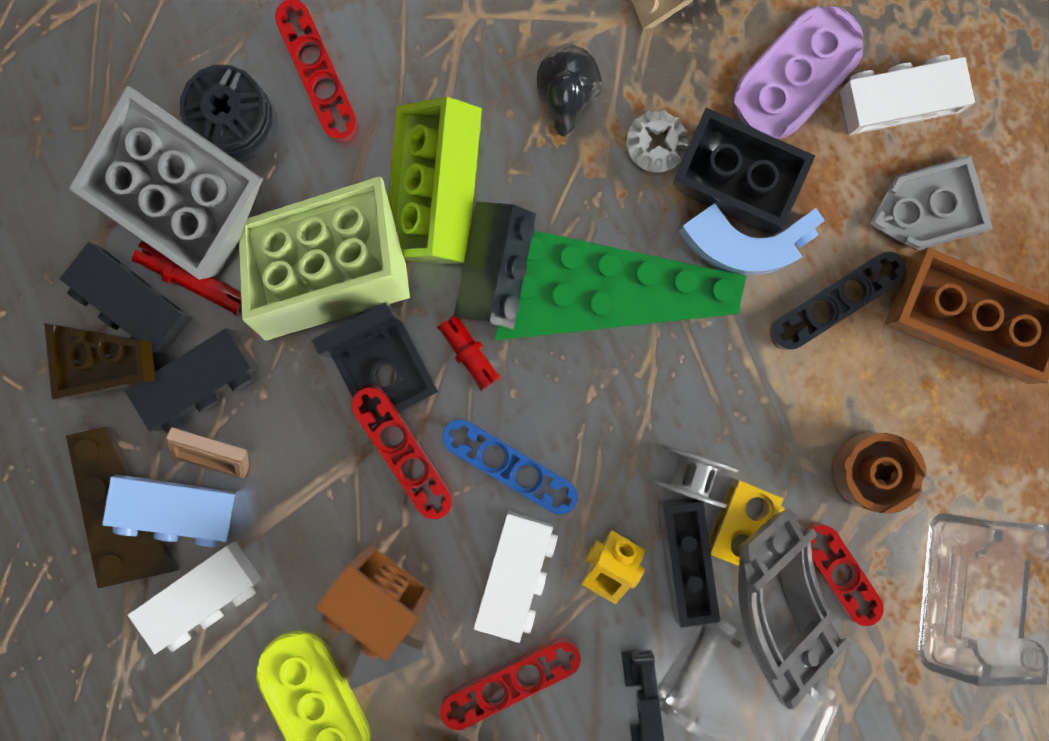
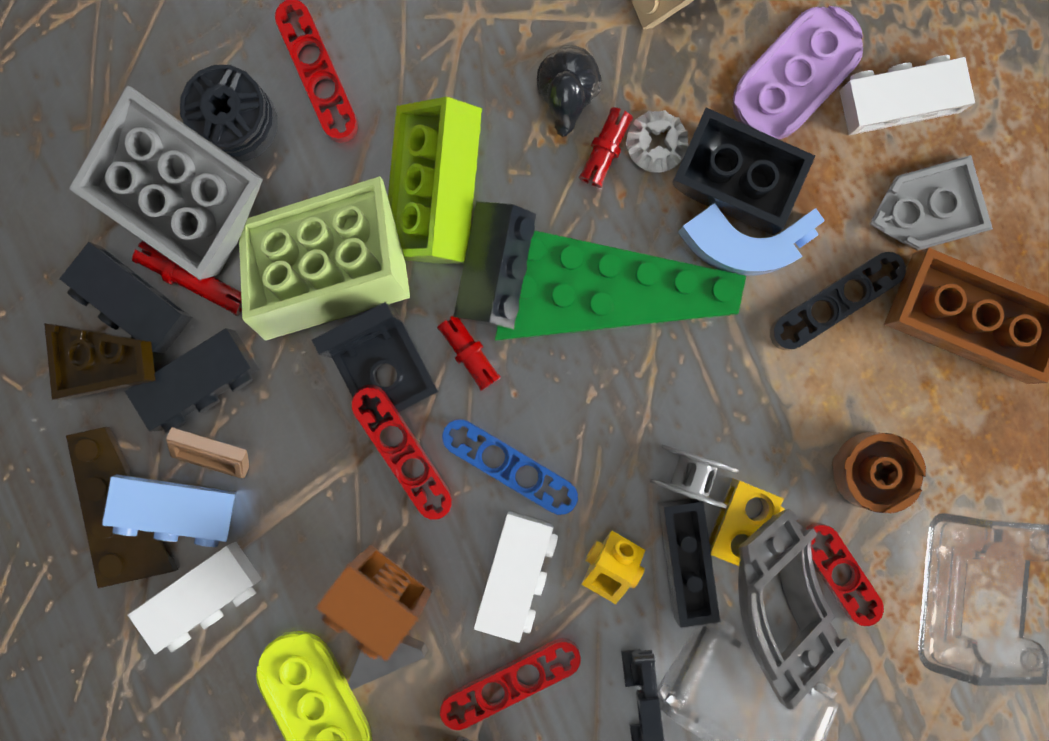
none -> red pin [579,107,633,188]

